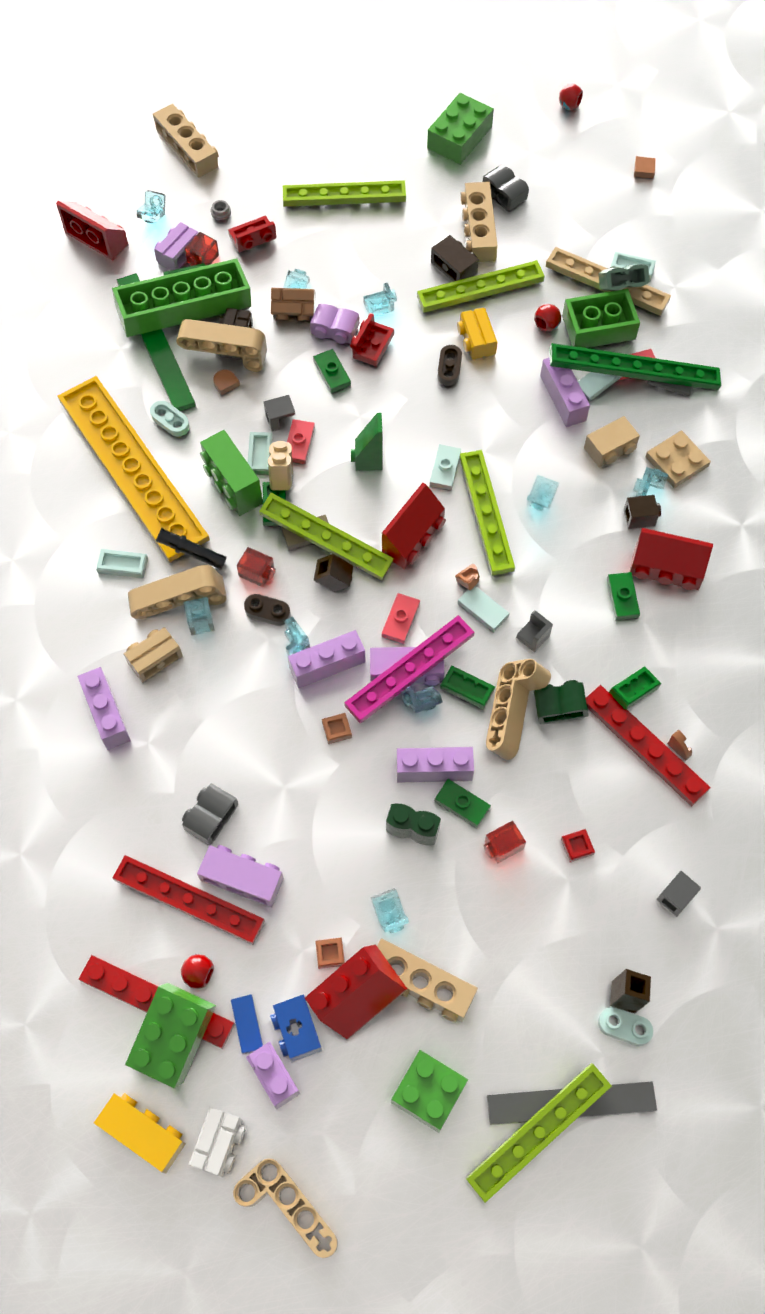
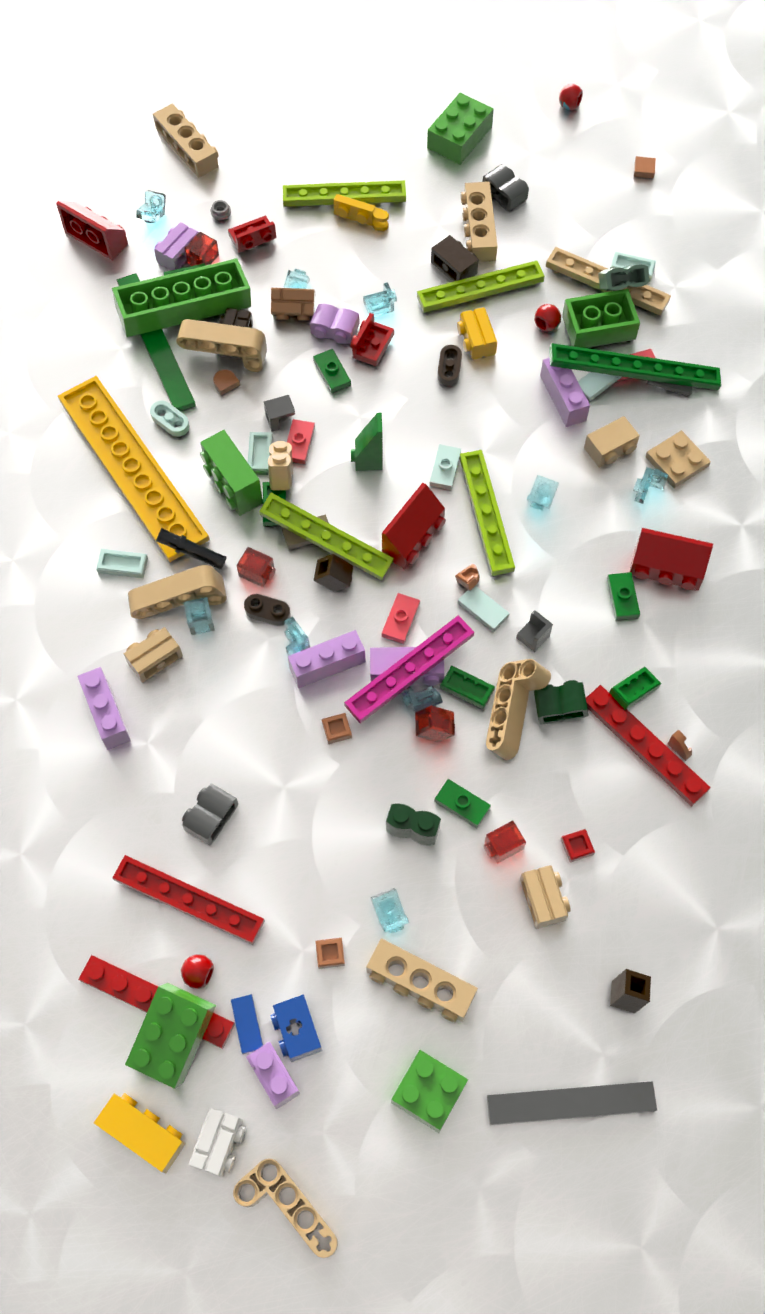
lavender brick [197,845,284,907] -> none
red slope [305,944,407,1039] -> none
lavender brick [397,747,474,783] -> none
lime plate [466,1063,612,1203] -> none
light aqua plate [598,1007,653,1046] -> none
dark brown brick [623,494,661,529] -> none
dark grey panel [657,871,701,917] -> none
none -> yellow hinge [334,194,389,232]
none -> clear red brick [415,705,455,742]
none -> tan brick [520,865,571,929]

